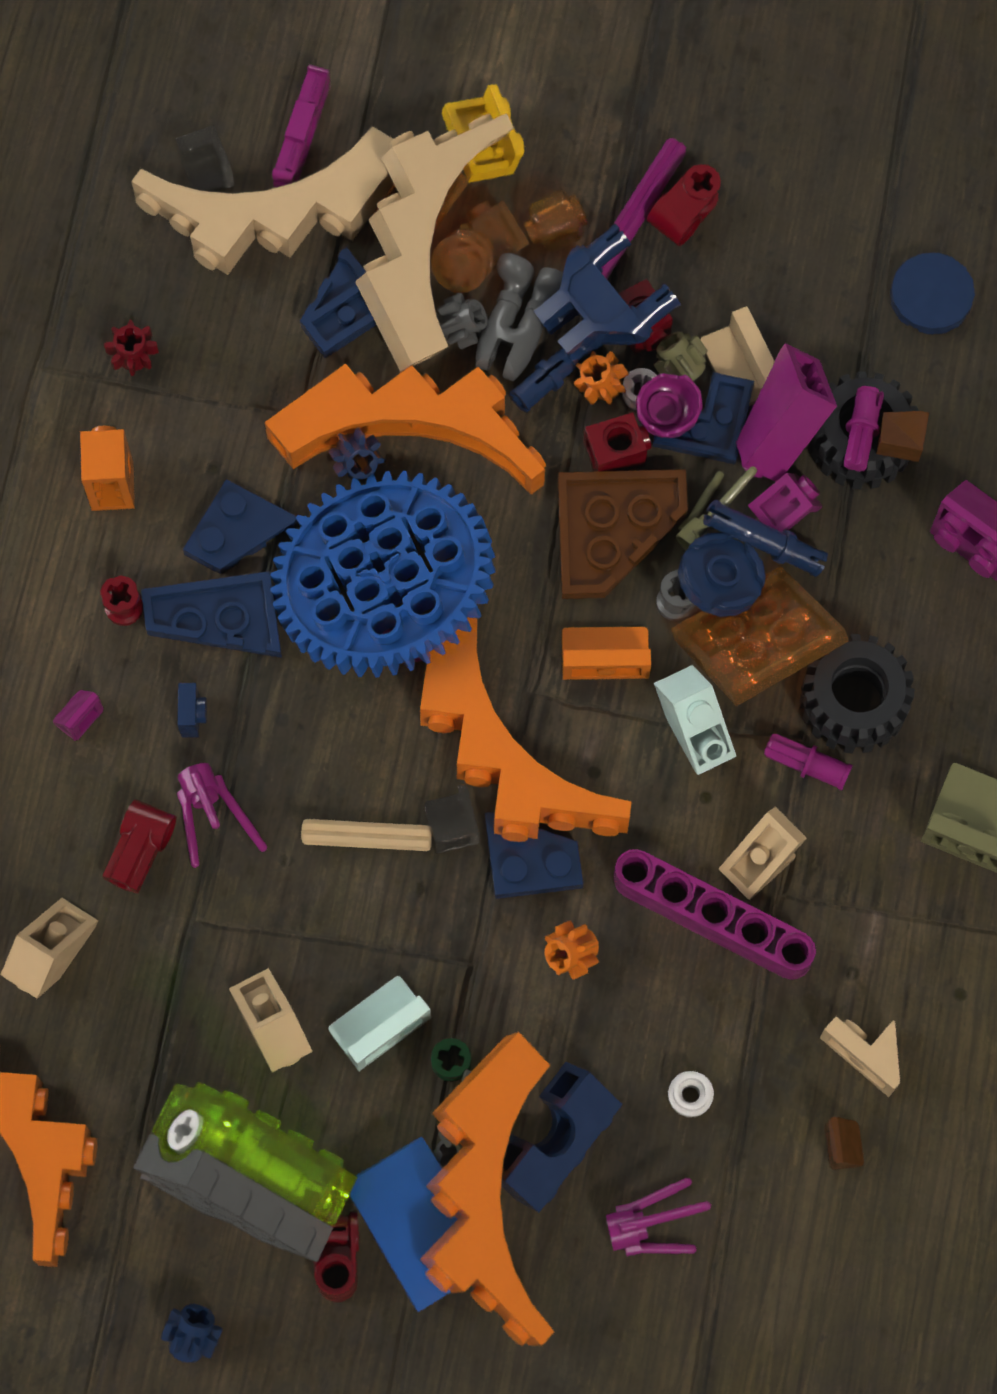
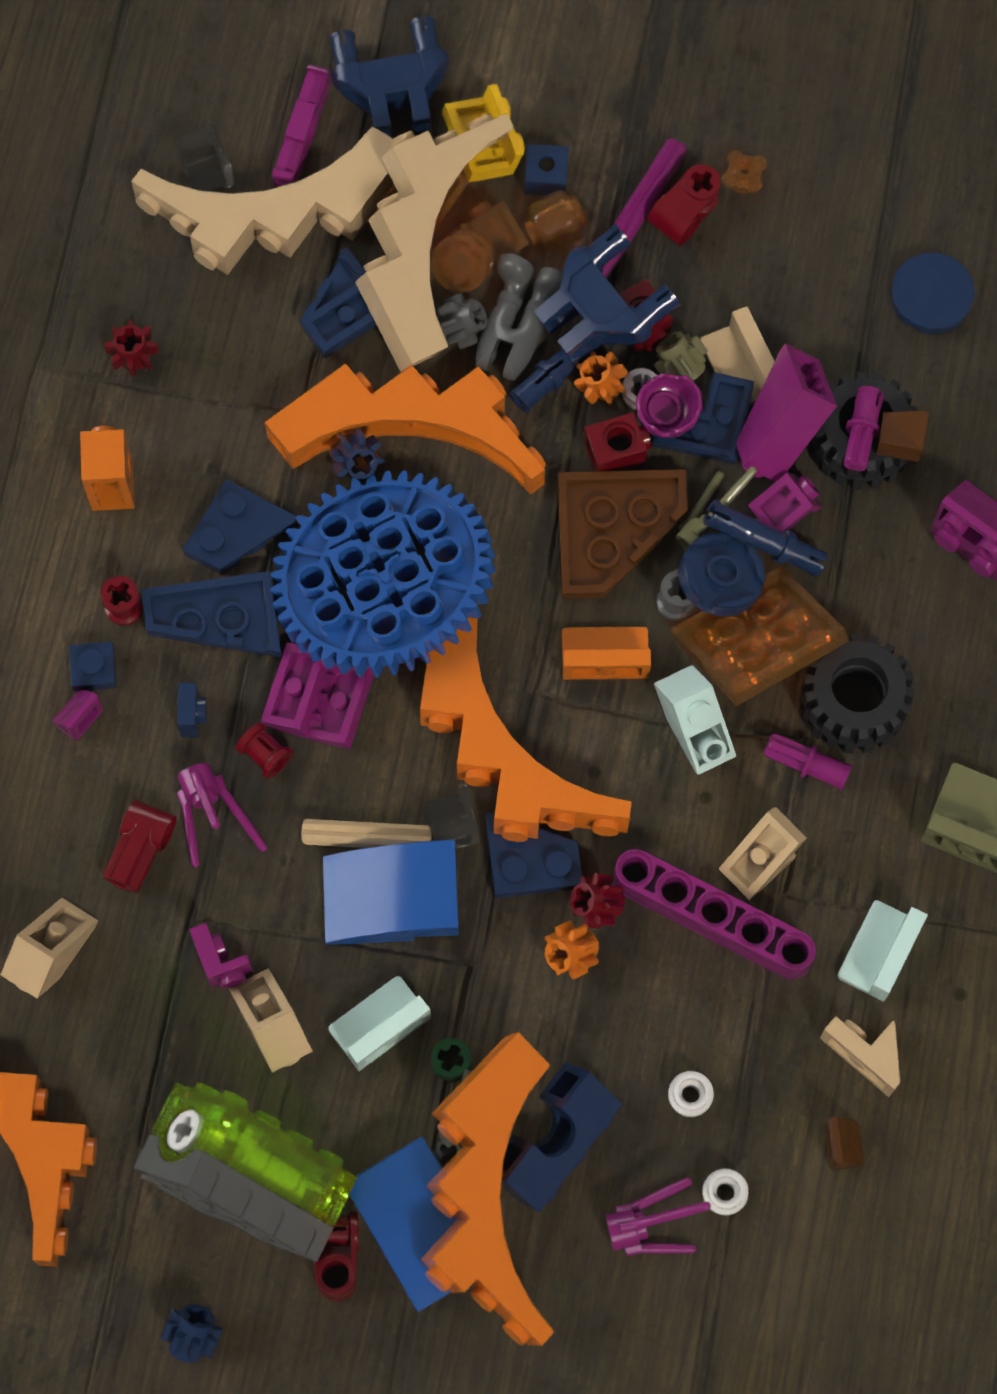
none -> dark blue plate [69,642,117,691]
none -> magenta bracket [189,923,253,989]
none -> dark red bush [235,721,294,780]
none -> magenta slope [261,642,374,750]
none -> blue slope [323,840,459,945]
none -> dark blue connector [329,16,449,138]
none -> dark blue piece [525,144,569,197]
none -> dark red gear [570,873,625,929]
none -> white plate [702,1169,748,1215]
none -> clear orange plate [722,150,767,193]
none -> light aqua panel [837,900,928,1002]

